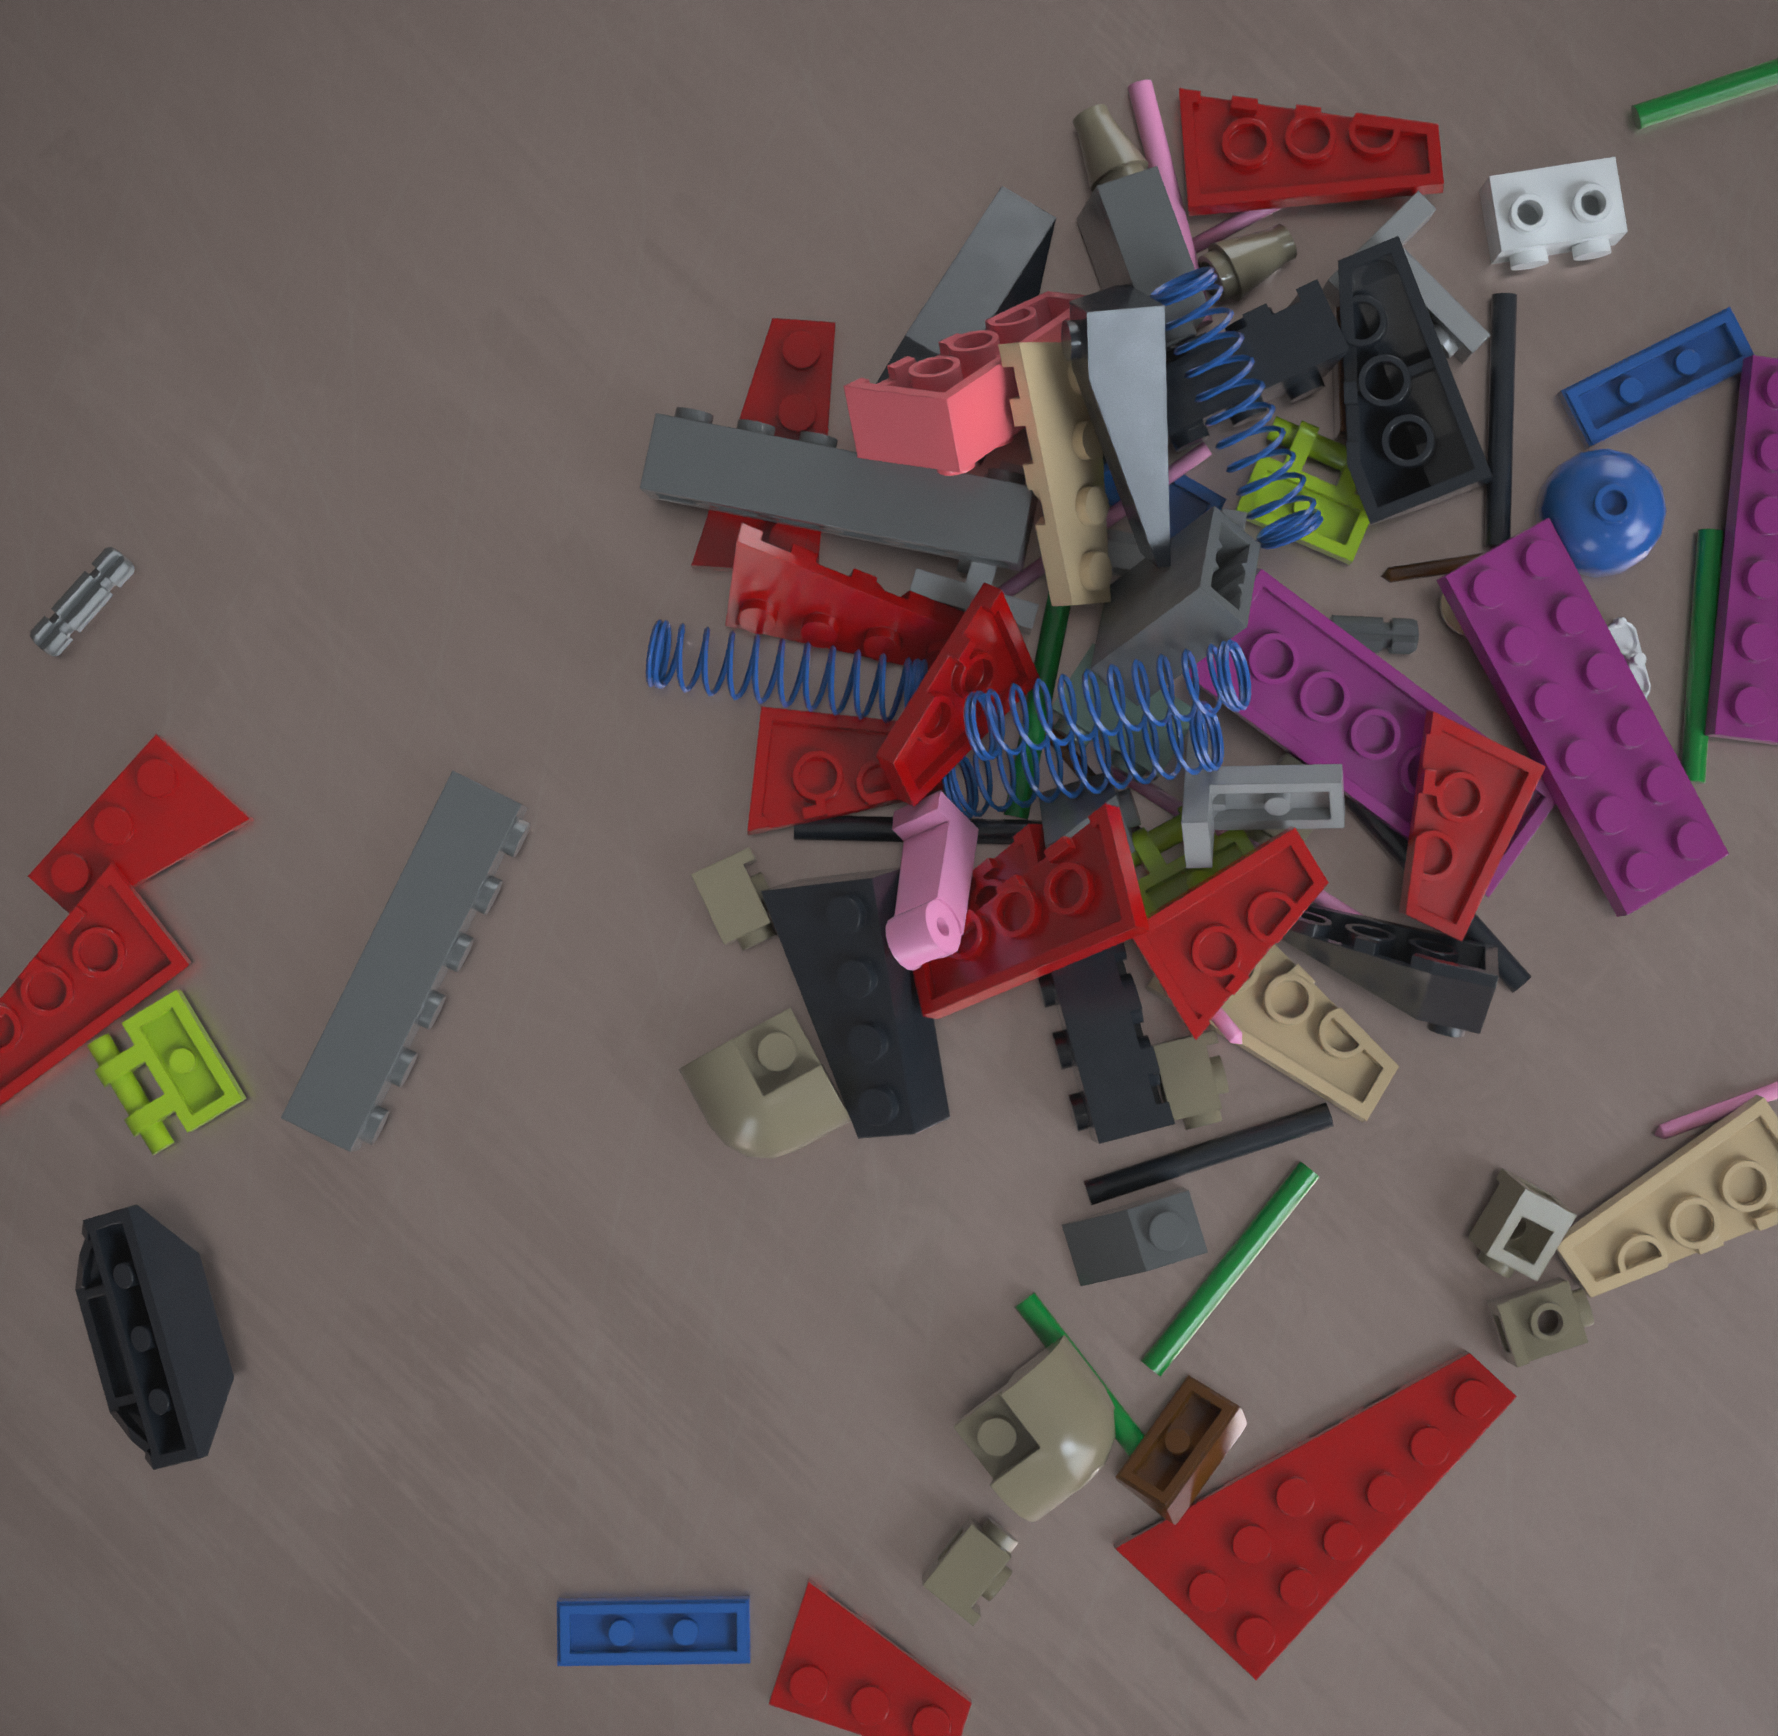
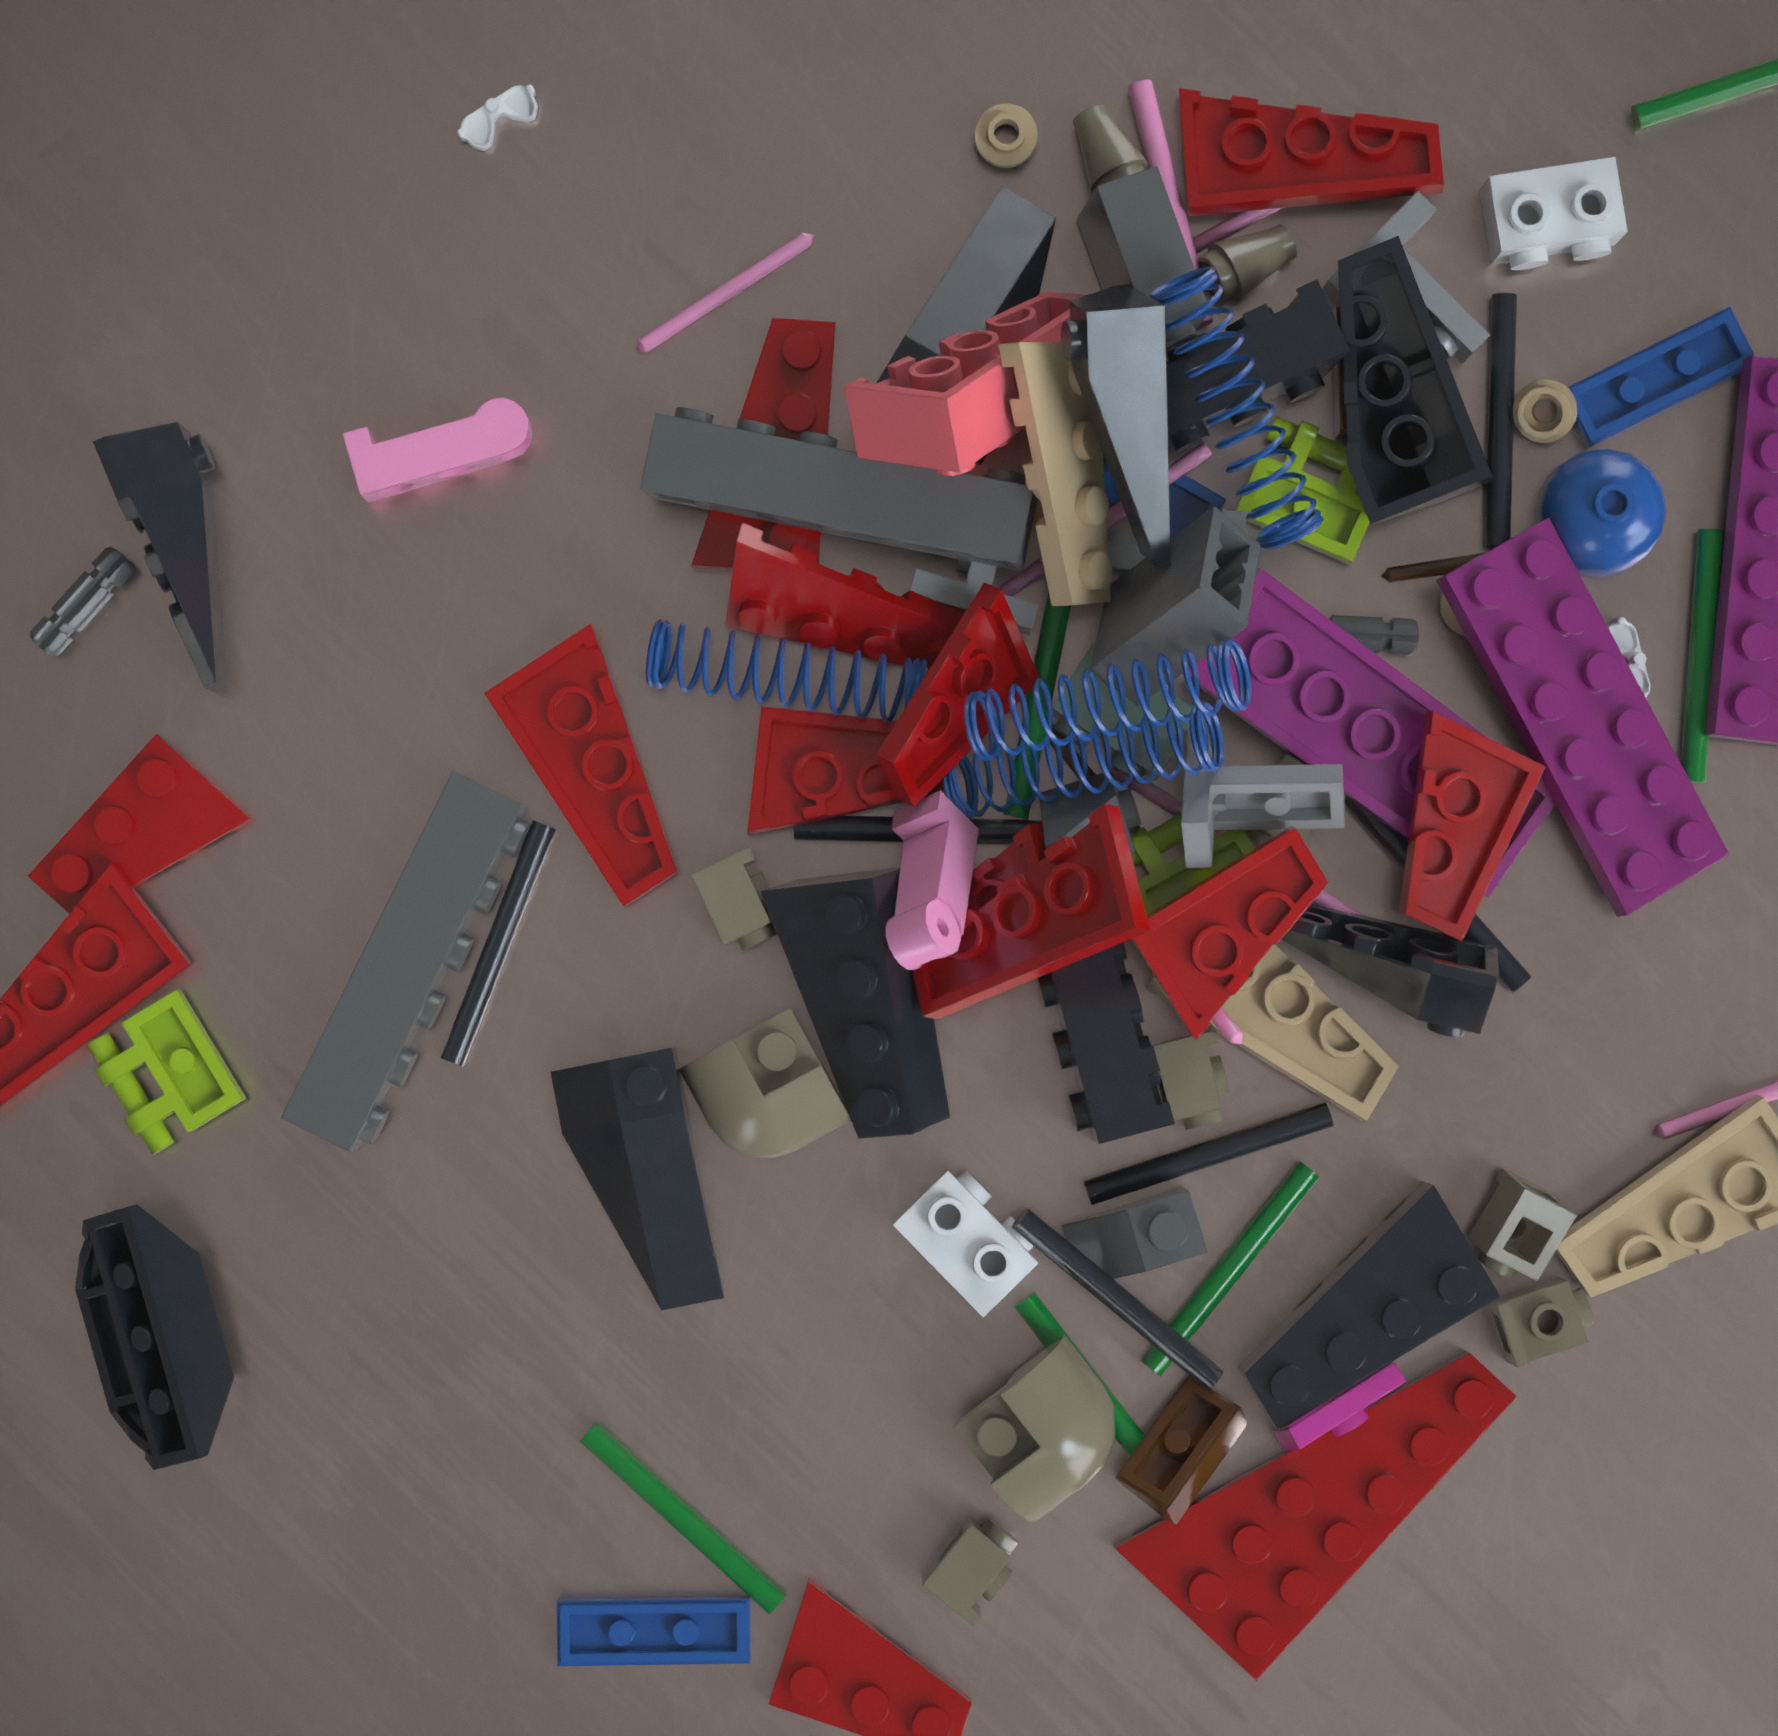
none -> black wedge [93,422,227,693]
none -> bright pink leg [342,398,533,503]
none -> black bar [440,820,556,1067]
none -> white piece [457,84,538,151]
none -> red wing [484,624,678,907]
none -> black wedge [550,1047,724,1310]
none -> green bar [579,1422,786,1614]
none -> bright pink axle [636,233,814,352]
none -> white brick [893,1168,1038,1318]
none -> tan plate [974,103,1038,168]
none -> black bar [1012,1208,1223,1390]
none -> black wedge [1237,1181,1501,1430]
none -> dark pink plate [1273,1362,1406,1451]
none -> tan plate [1513,379,1577,443]

